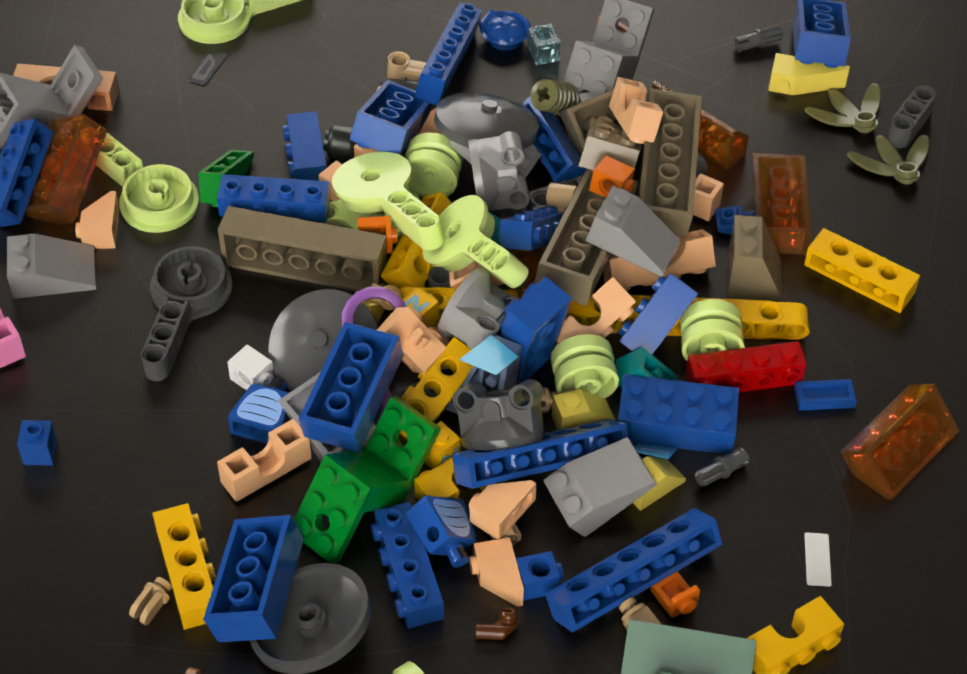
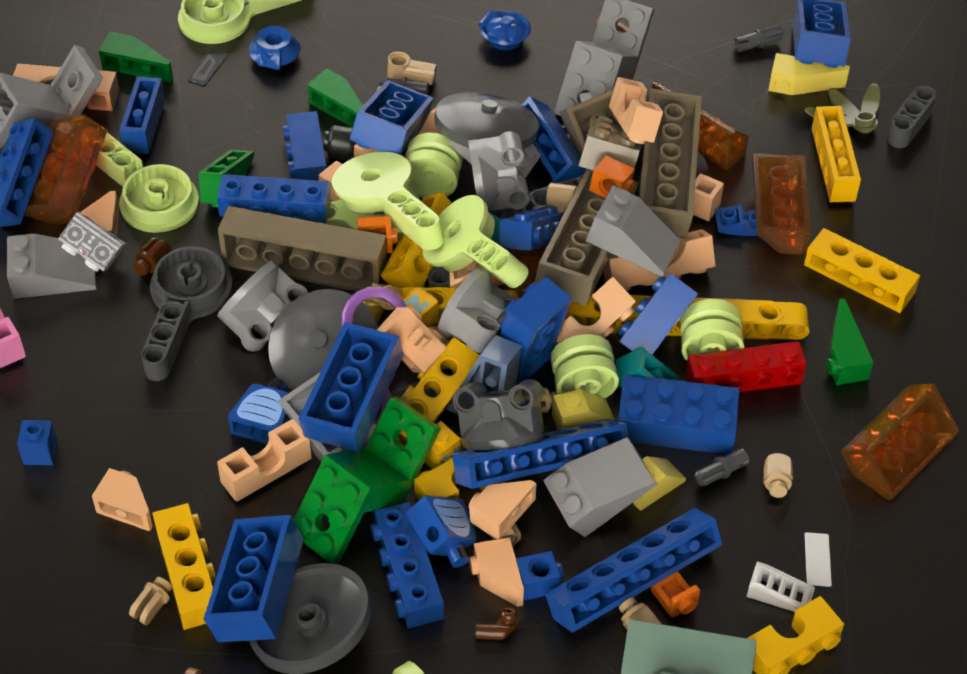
white brick [227,345,274,390] -> none
blue brick [414,2,482,106] -> none
medium azure sticker [459,335,519,375] -> none
clear light blue brick [527,23,561,65] -> none
olive piece [530,79,579,114] -> none
medium azure sticker [634,443,678,459] -> none
dark tan slope [727,215,782,302] -> none
blue tile [794,379,857,410] -> none
olive plant [847,135,929,184] -> none
none -> brick [58,212,126,272]
none -> light nougat slope [92,468,153,531]
none -> green slope [99,31,173,83]
none -> blue brick [120,77,165,154]
none -> reddish brown arm [133,238,171,275]
none -> light grey piece [217,261,308,352]
none -> blue piece [249,26,301,70]
none -> green slope [307,69,363,128]
none -> white slope [747,561,815,612]
none -> tan arm [764,453,793,498]
none -> yellow brick [812,106,861,202]
none -> green slope [826,298,874,385]

